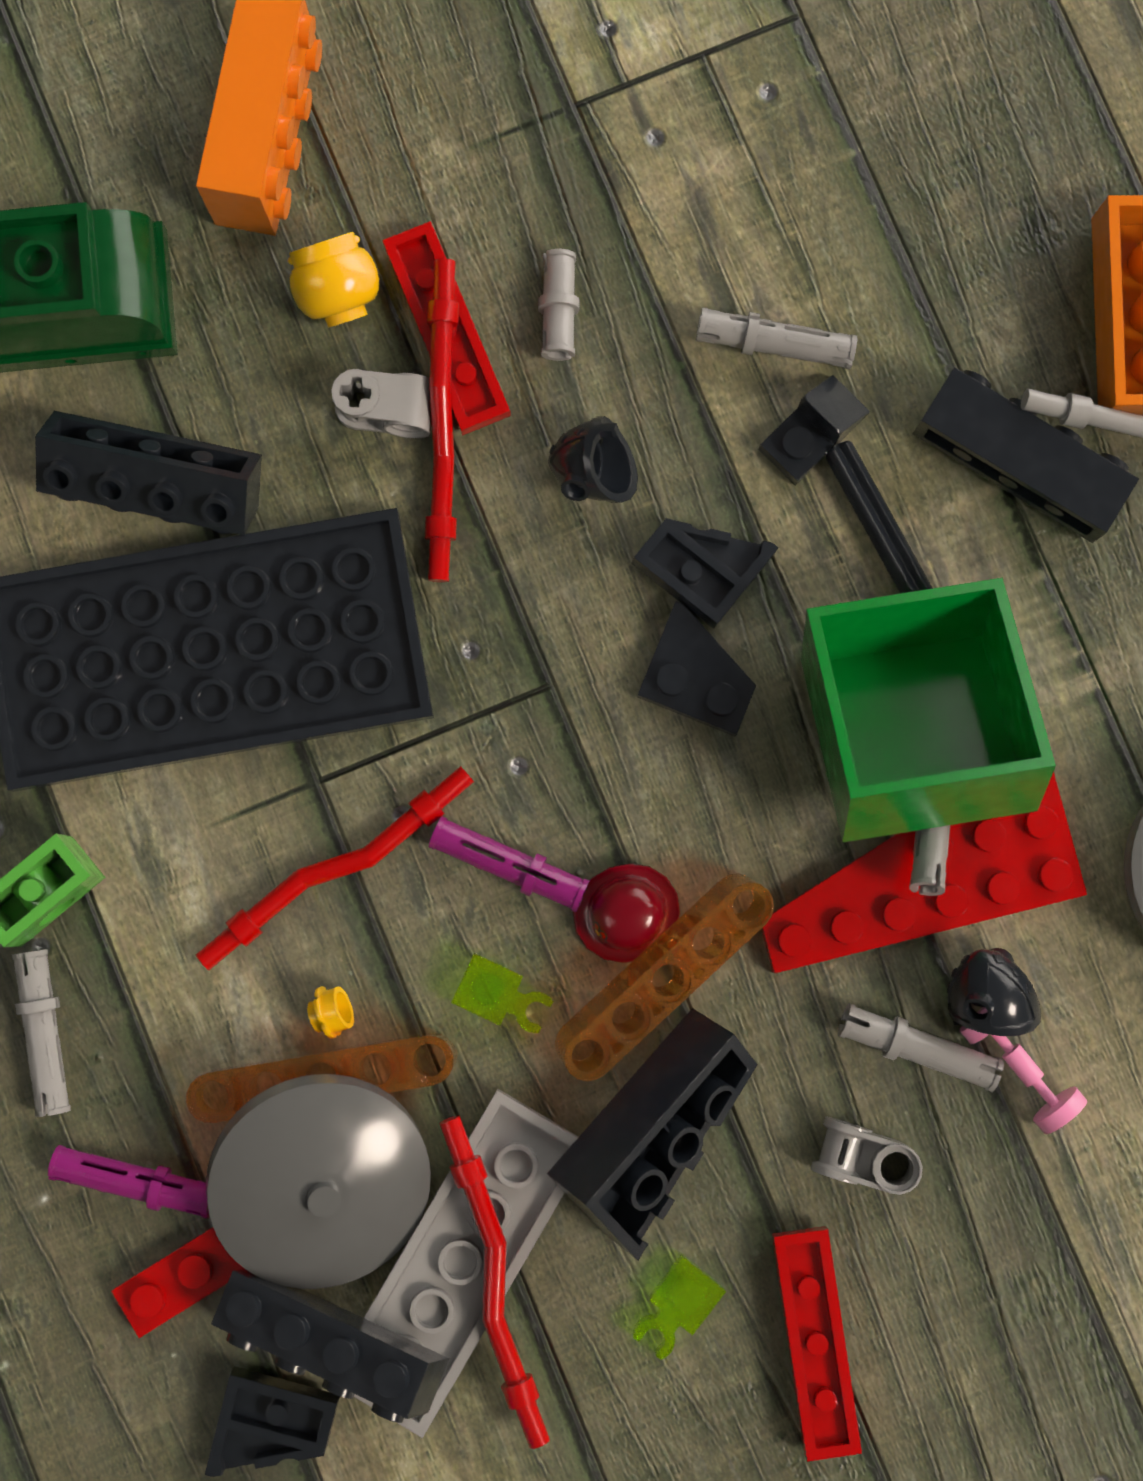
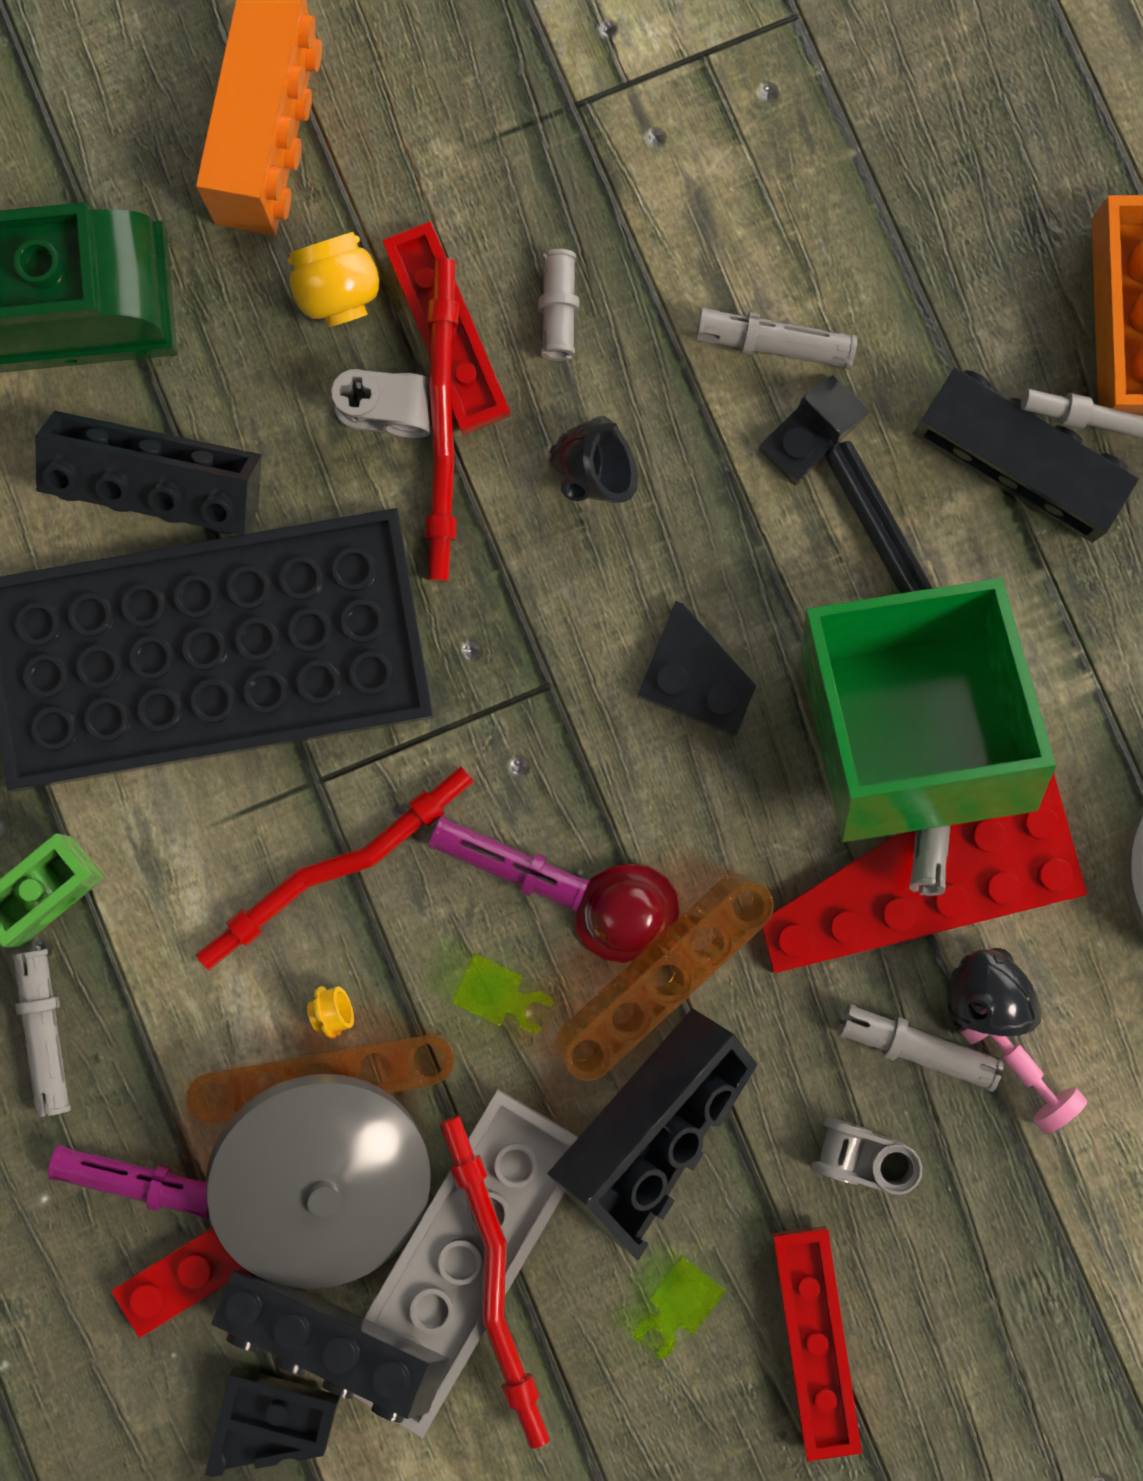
black wing [631,518,779,628] -> none

